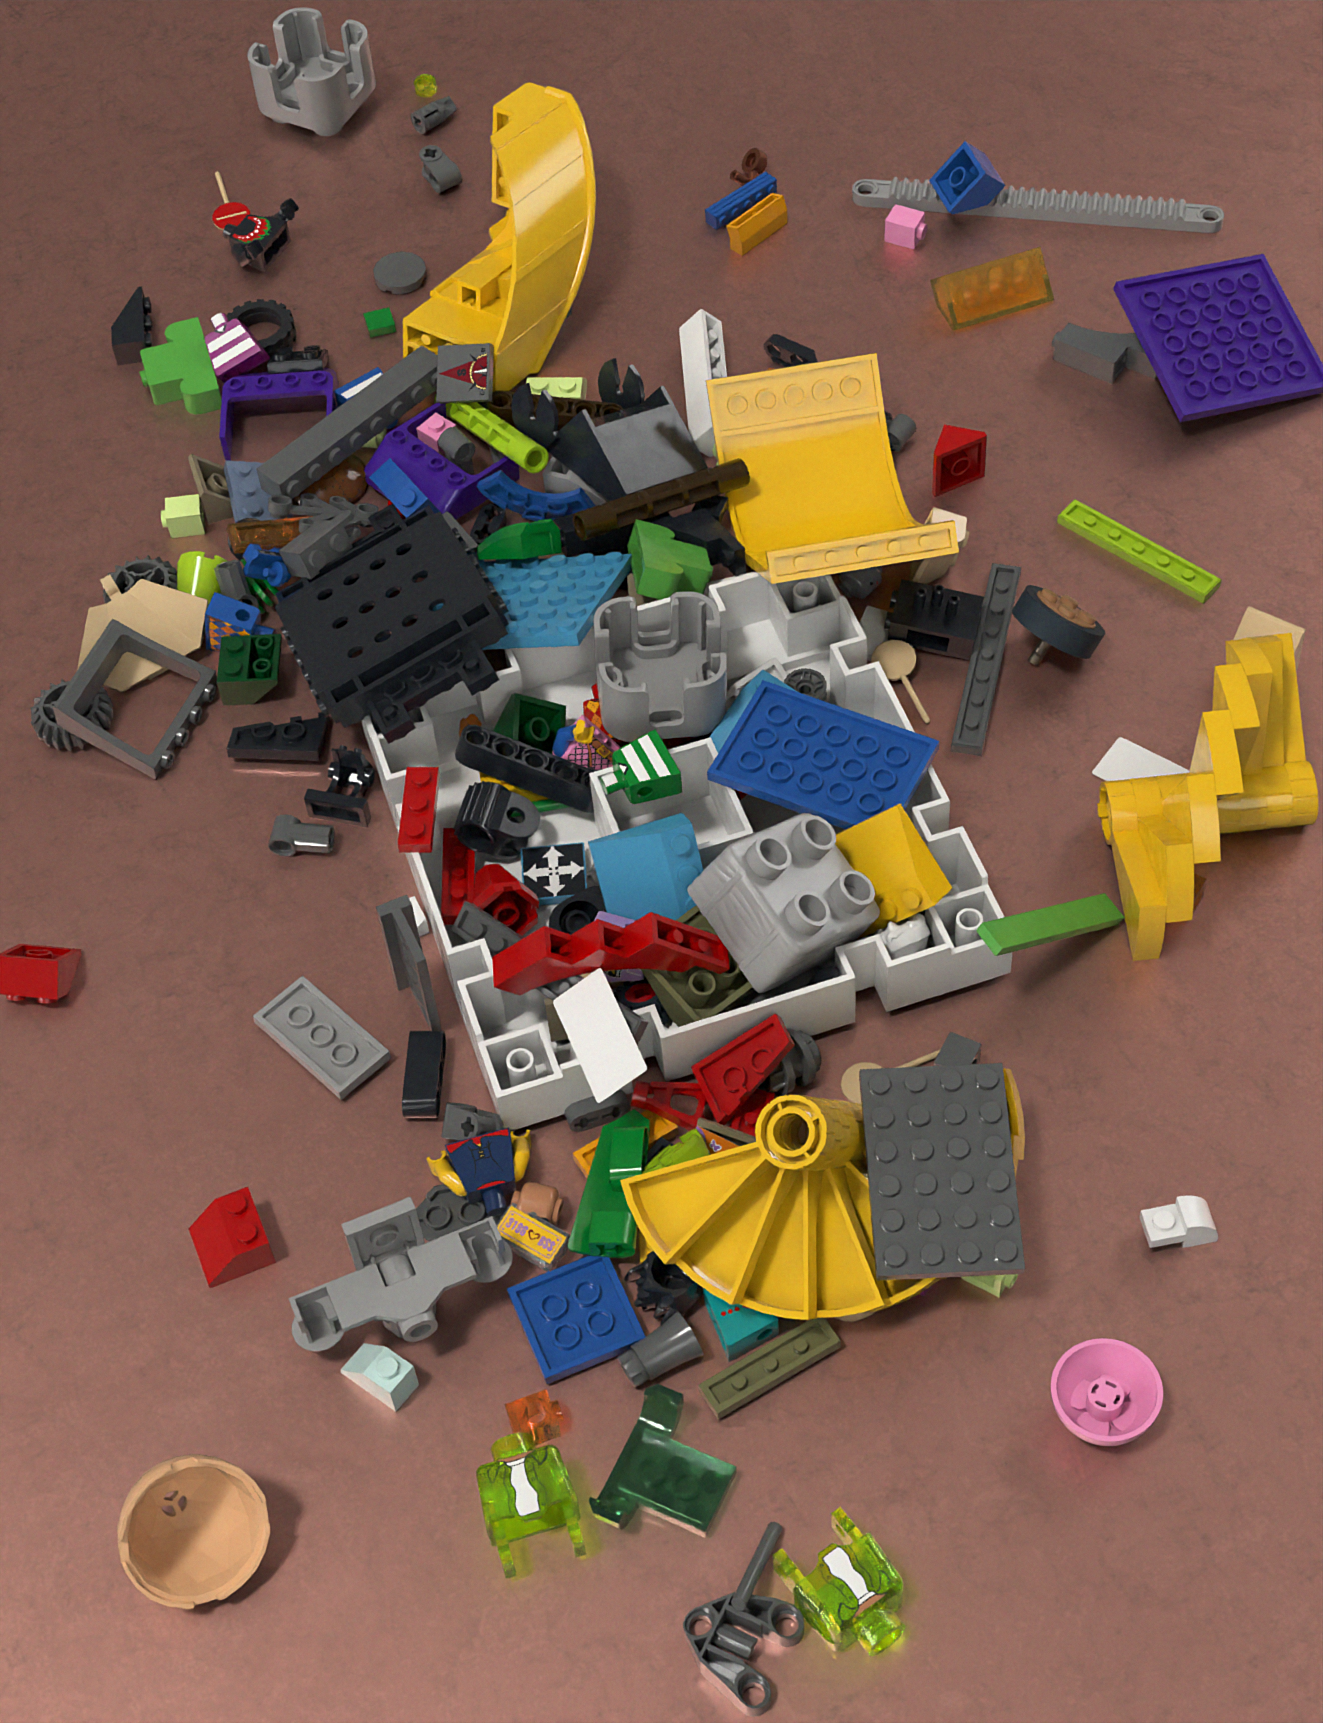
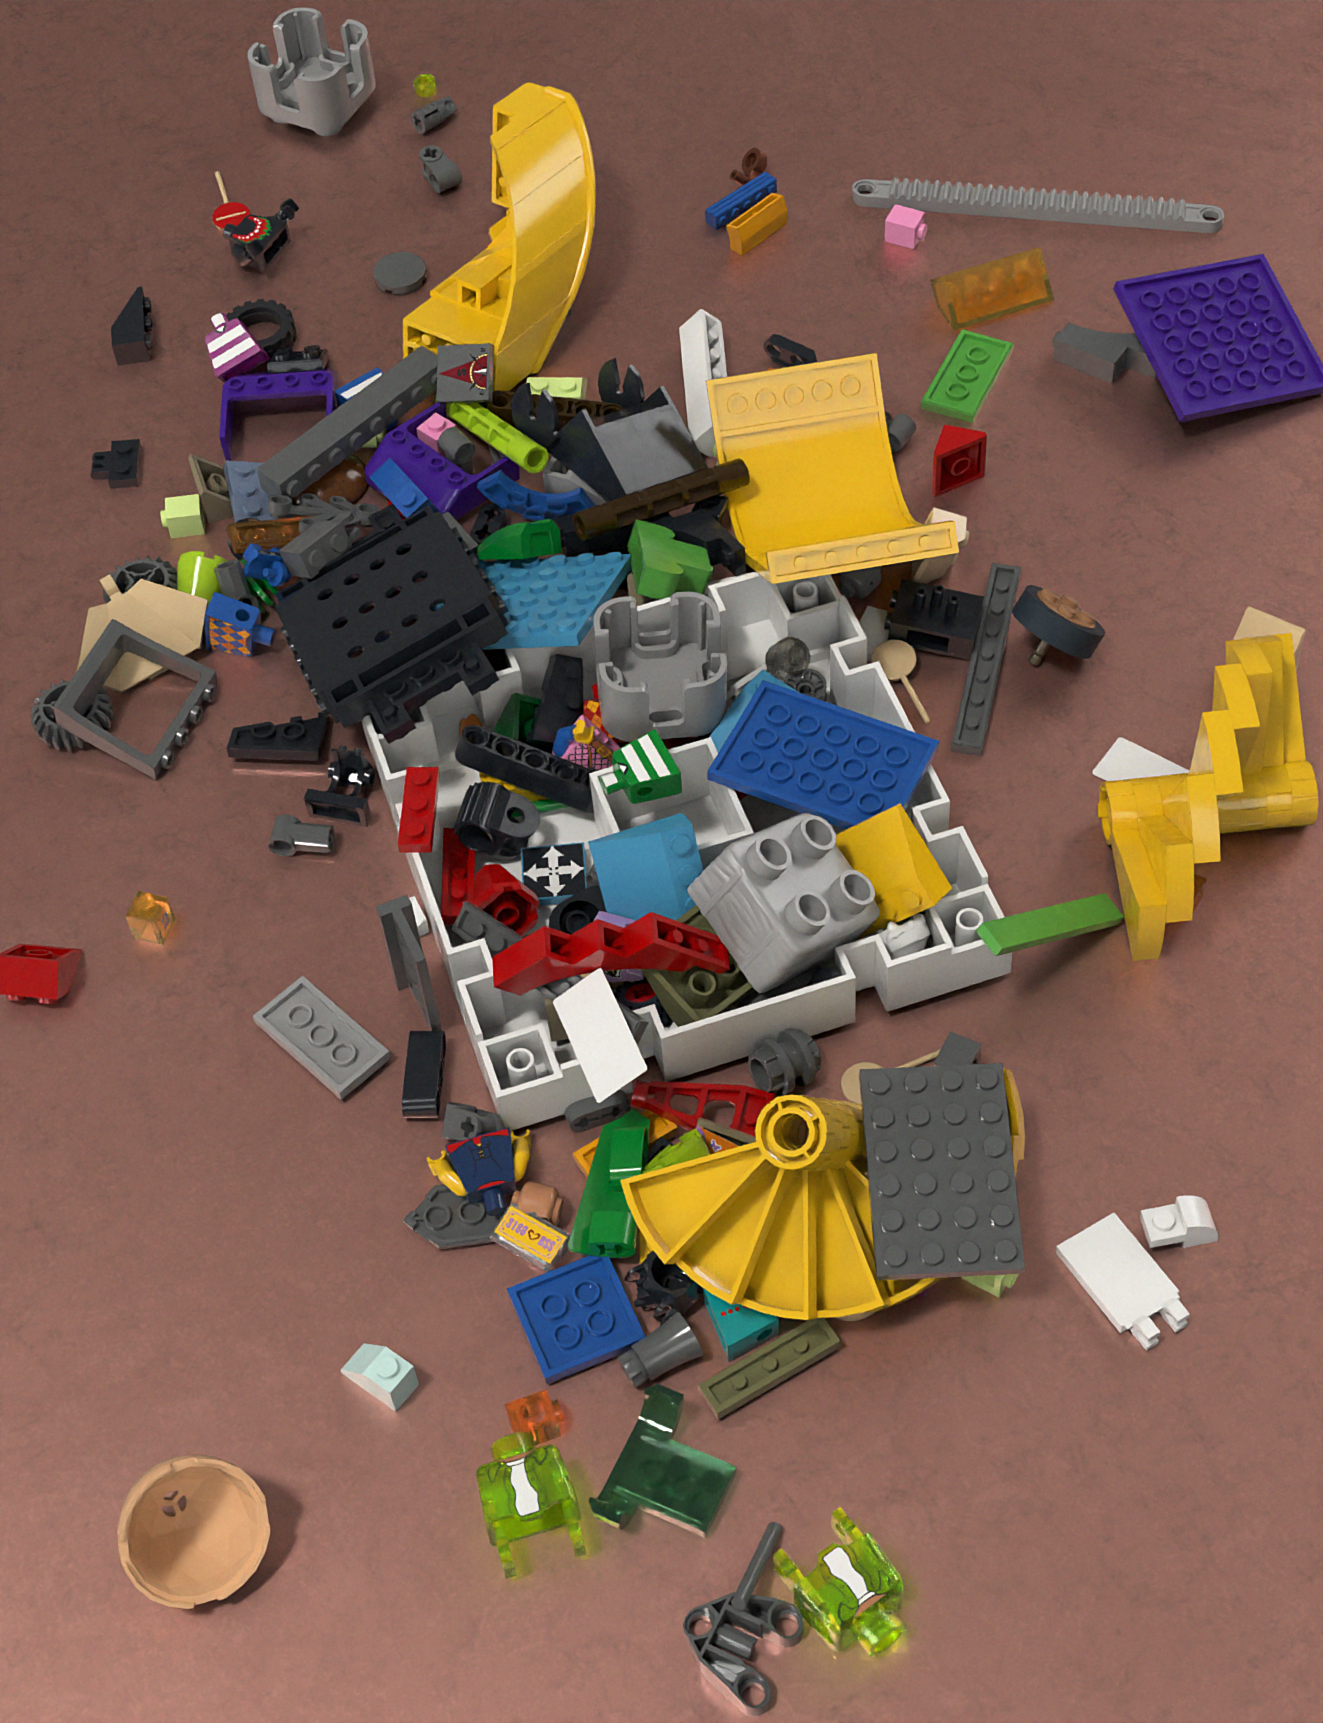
bright green brick [139,317,222,415] -> none
red slope [188,1186,276,1288] -> none
dark green slope [217,634,282,706] -> none
light grey piece [288,1197,513,1352] -> none
green tile [363,307,396,338] -> none
red wing [691,1013,795,1126] -> none
blue slope [929,141,1006,215] -> none
bright pink piece [1051,1338,1163,1446] -> none
lime tile [1057,499,1222,604] -> none
none -> black hinge [91,439,142,489]
none -> clear yellow brick [125,891,176,945]
none -> black wing [526,654,583,747]
none -> clear smoke head [765,636,811,680]
none -> bright green tile [921,329,1014,423]
none -> white tile [1056,1213,1190,1351]

